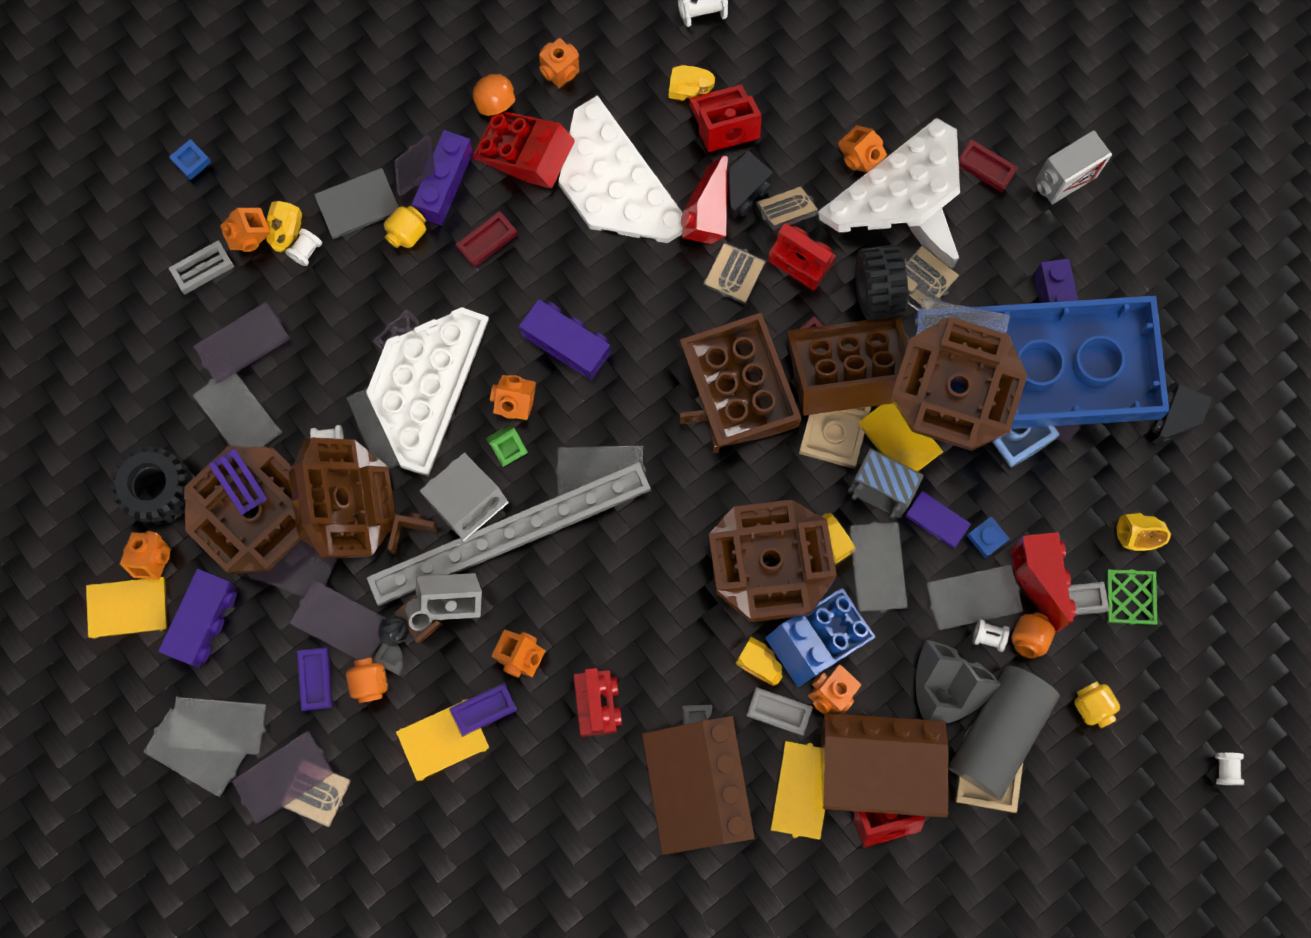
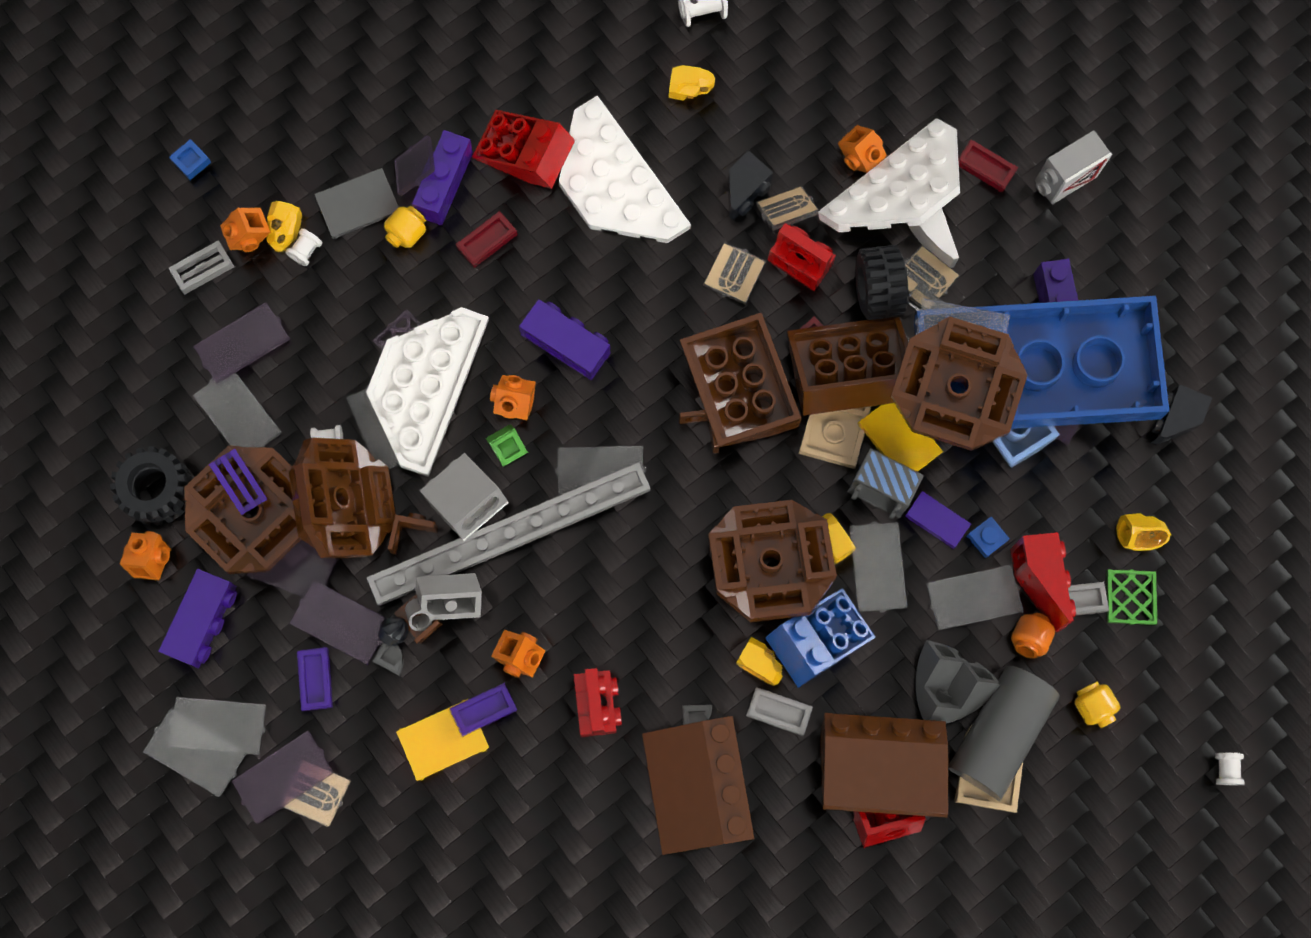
yellow piece [86,577,168,639] -> none
orange head [346,657,388,703] -> none
orange hair [473,74,515,116] -> none
orange brick [539,38,579,88] -> none
slope [681,156,728,244] -> none
red brick [690,84,761,152] -> none
yellow piece [771,741,825,840] -> none
orange brick [808,665,861,714] -> none
white bush [972,619,1009,652] -> none

